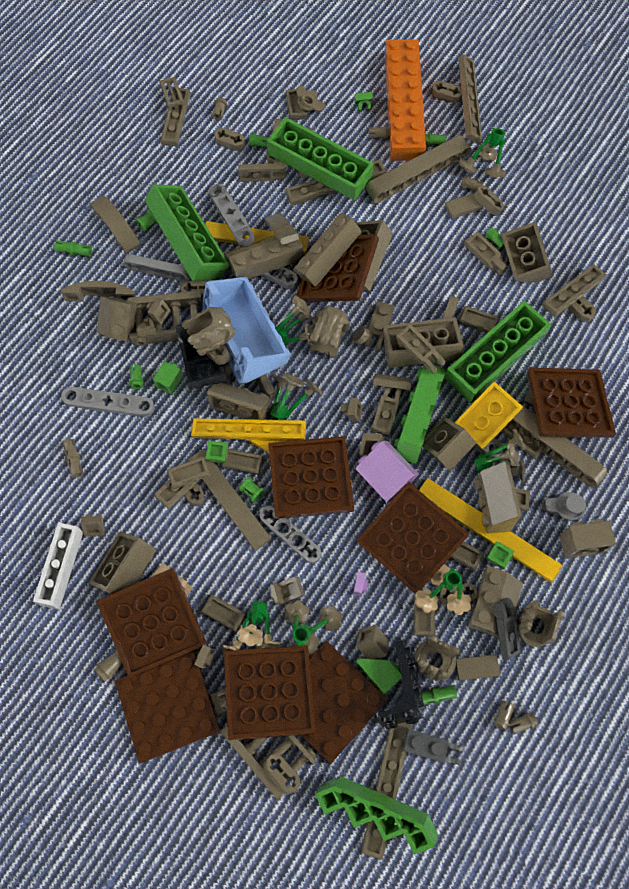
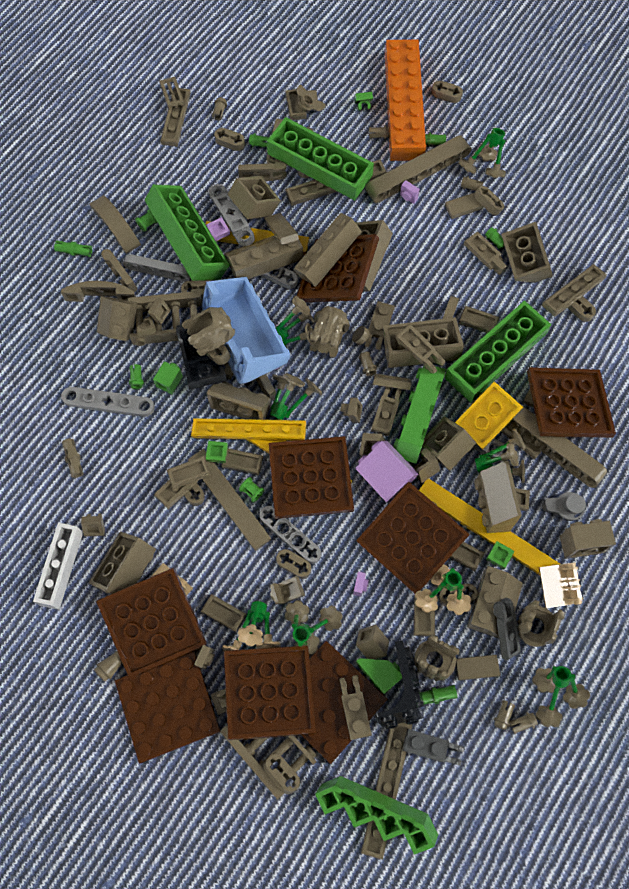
dark tan tile [458,54,482,144] -> none
none -> dark tan hinge [101,249,138,292]
none -> lavender plate [206,217,230,241]
none -> dark tan brick [228,176,281,219]
none -> dark tan beam [276,549,311,579]
none -> dark tan hinge [339,675,372,740]
none -> dark tan pin [359,351,377,376]
none -> lavender plate [400,180,420,204]
none -> dark tan panel [413,448,440,483]
none -> dark tan plant [532,666,590,727]
none -> hinge [539,562,583,608]

